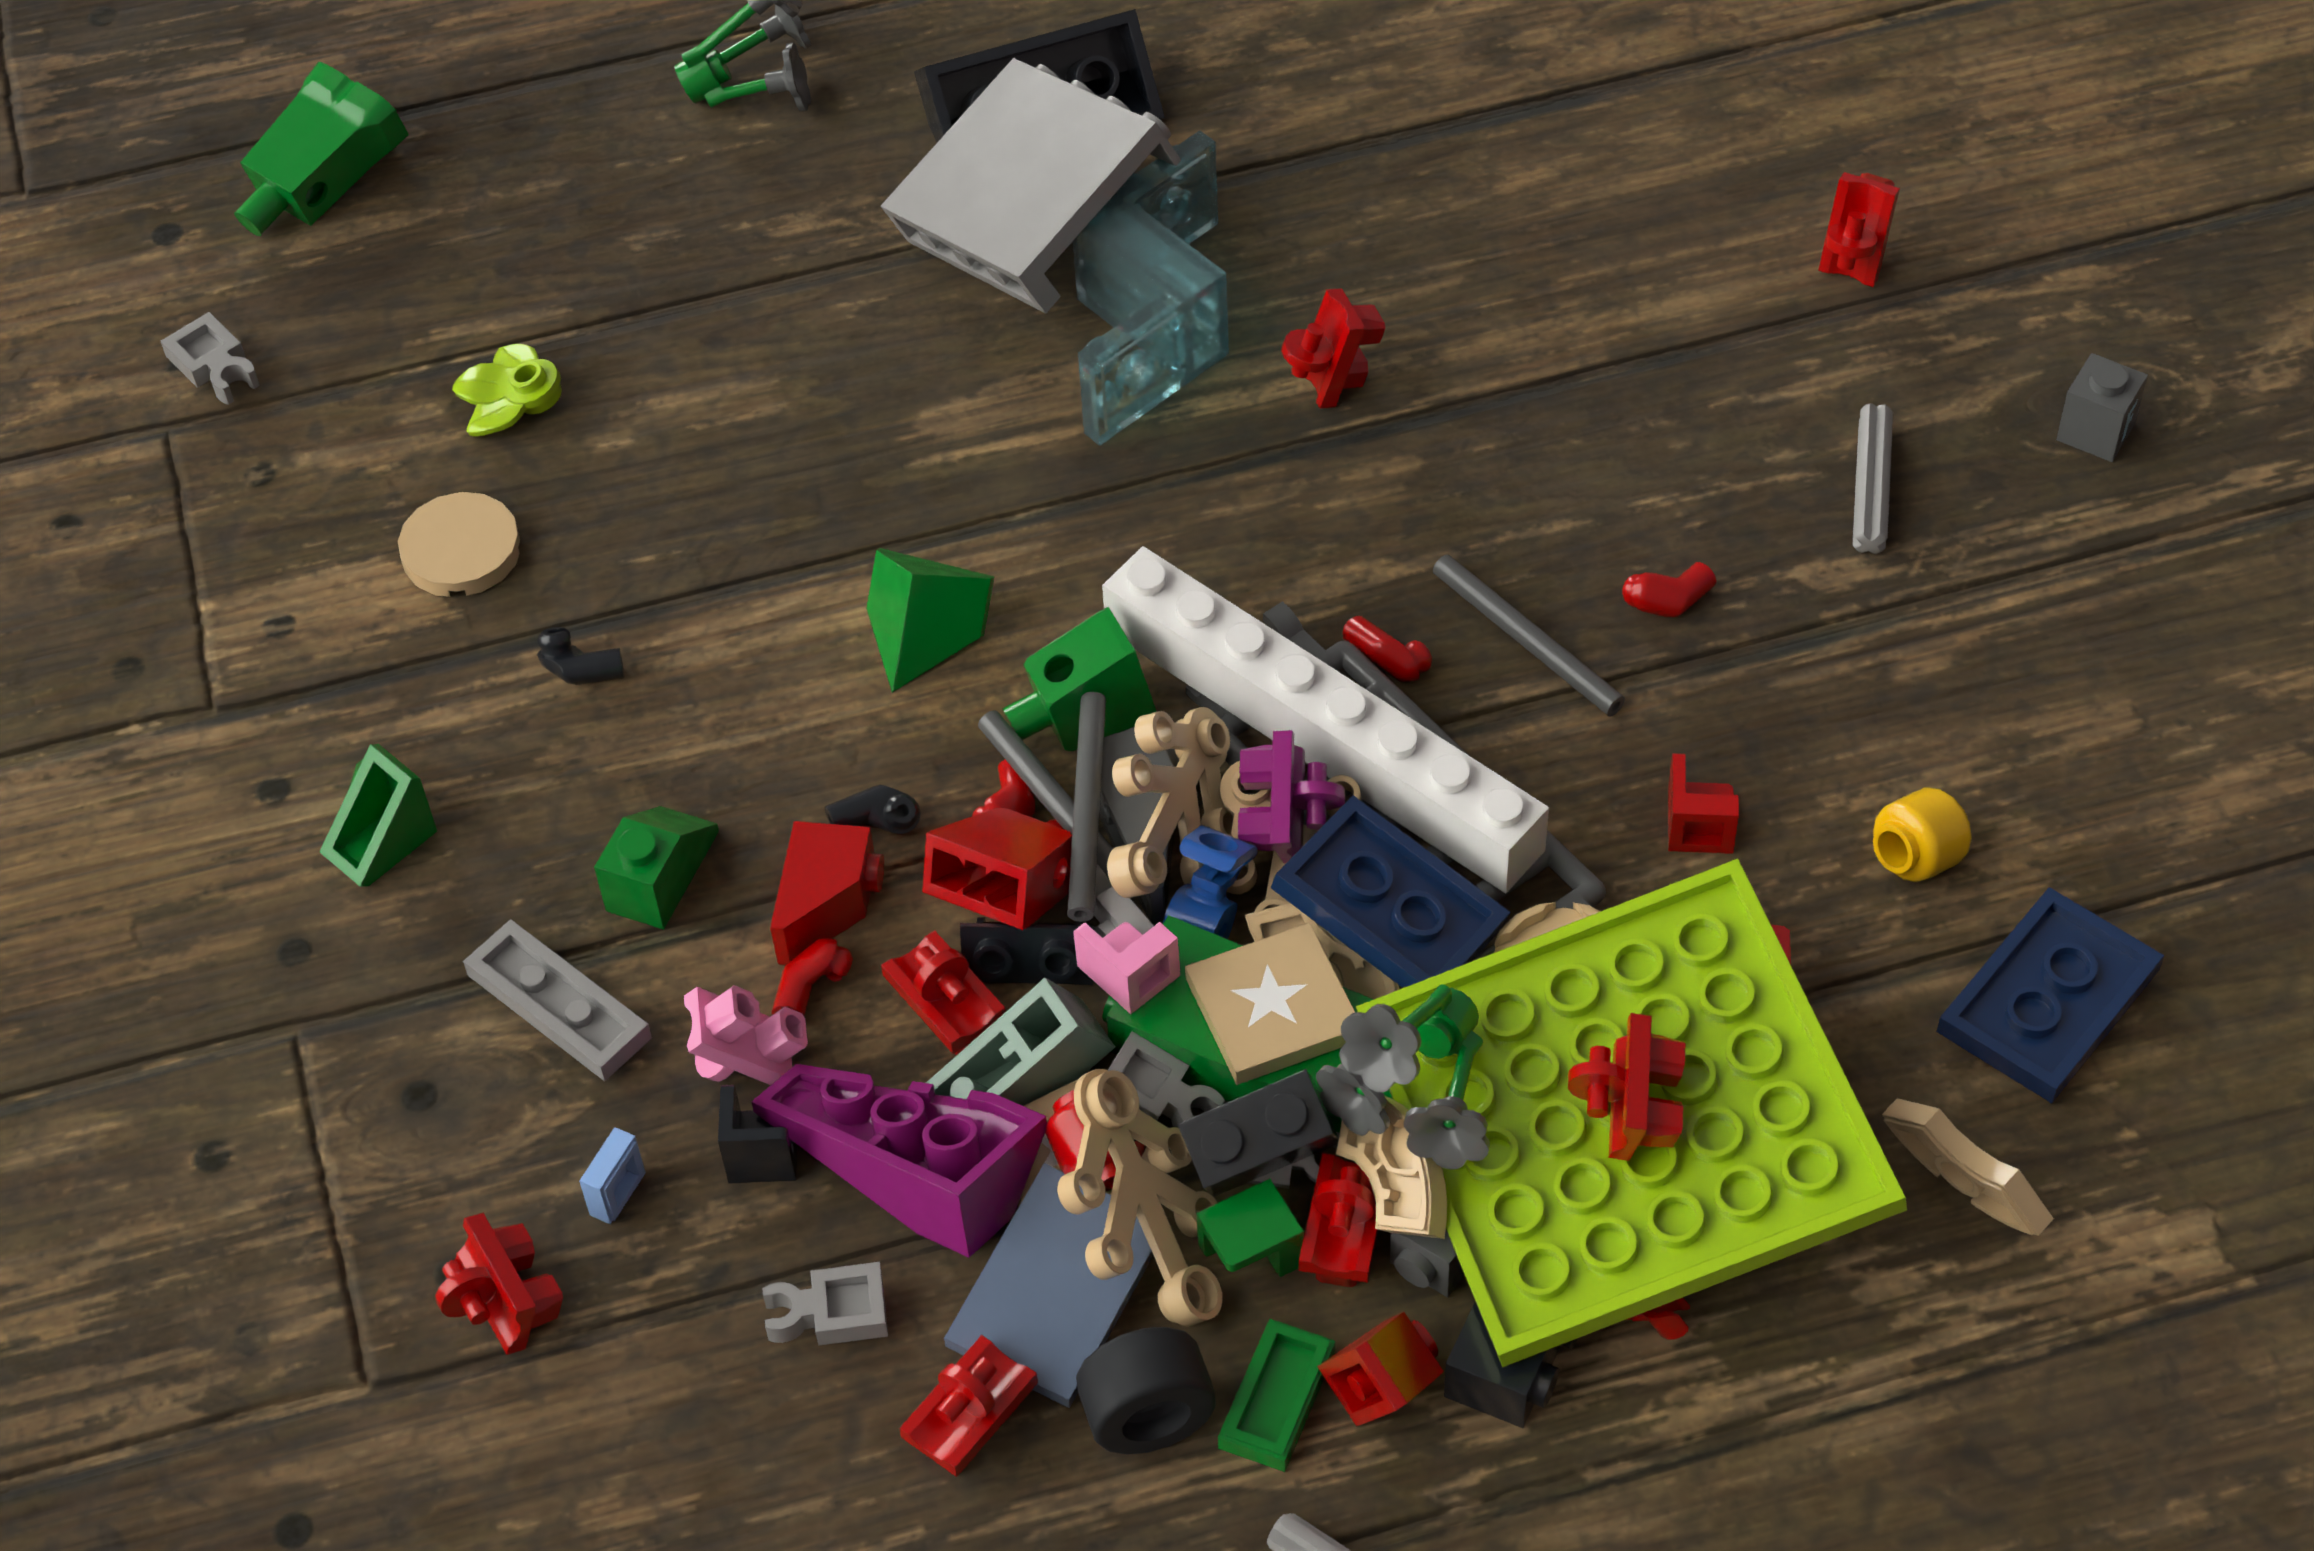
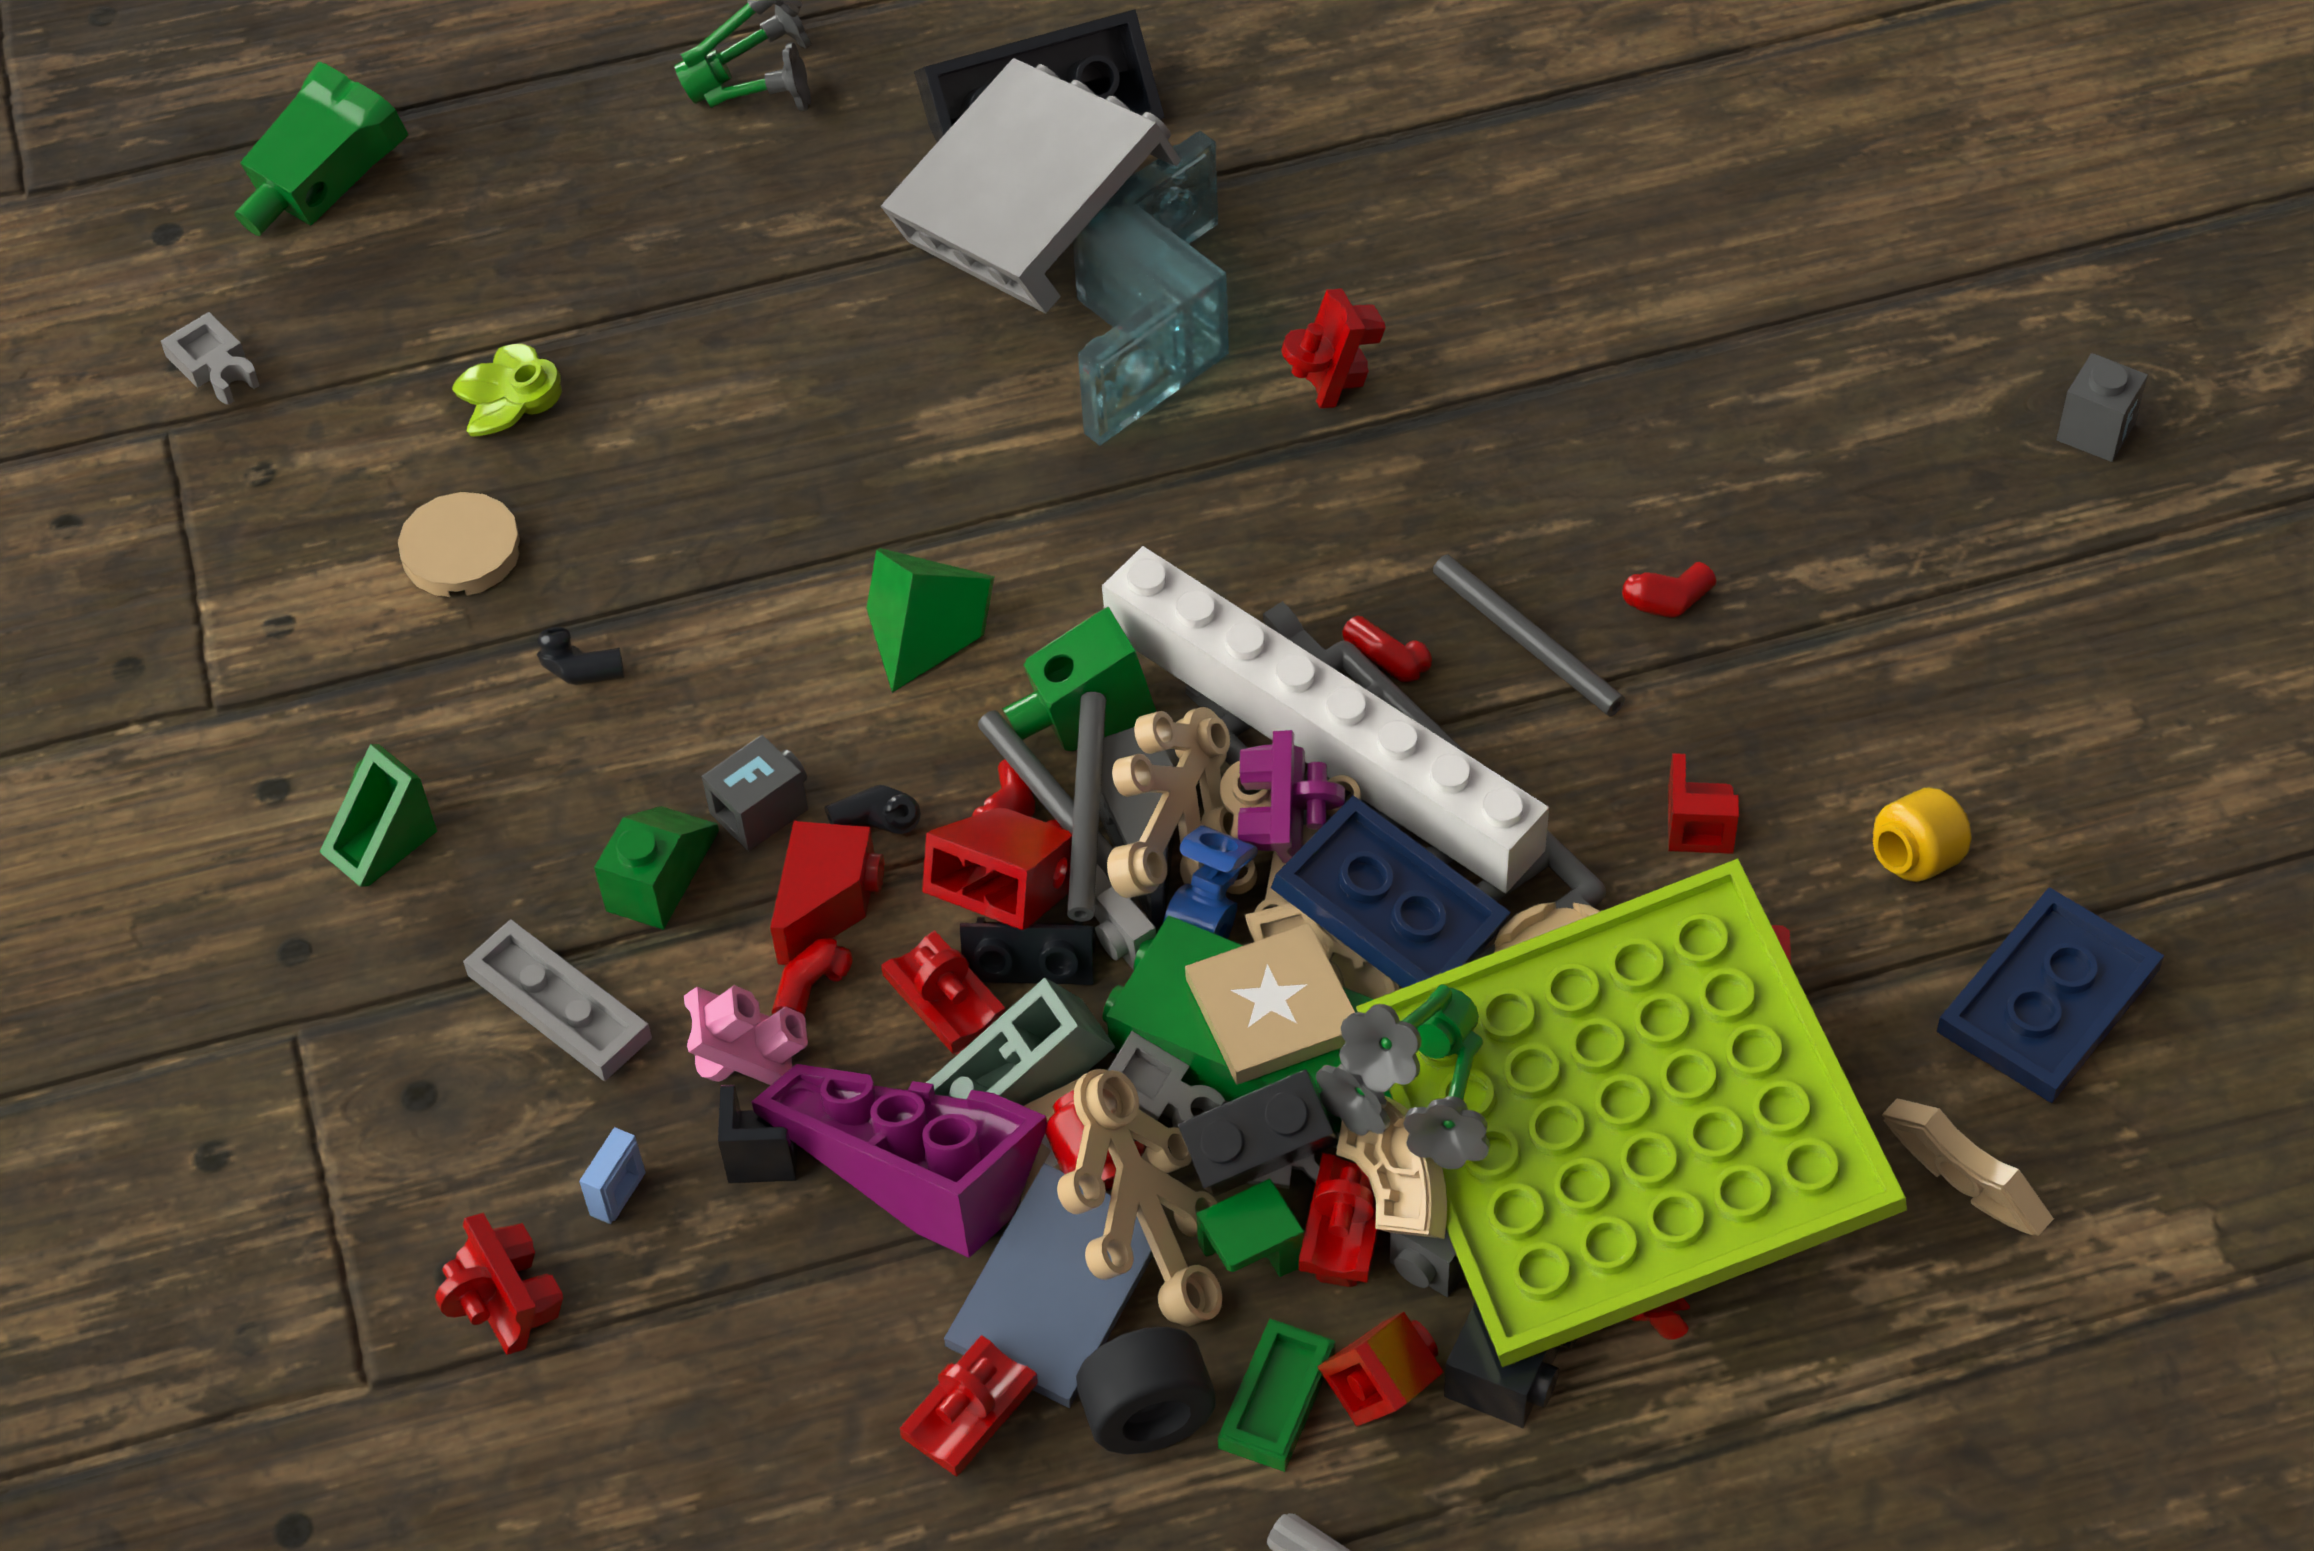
light grey plate [762,1262,888,1346] -> none
bright pink panel [1073,922,1180,1014] -> none
red hips [1568,1013,1686,1161] -> none
red hips [1818,172,1900,287] -> none
light grey axle [1853,403,1893,554] -> none
none -> dark grey brick [701,735,808,852]

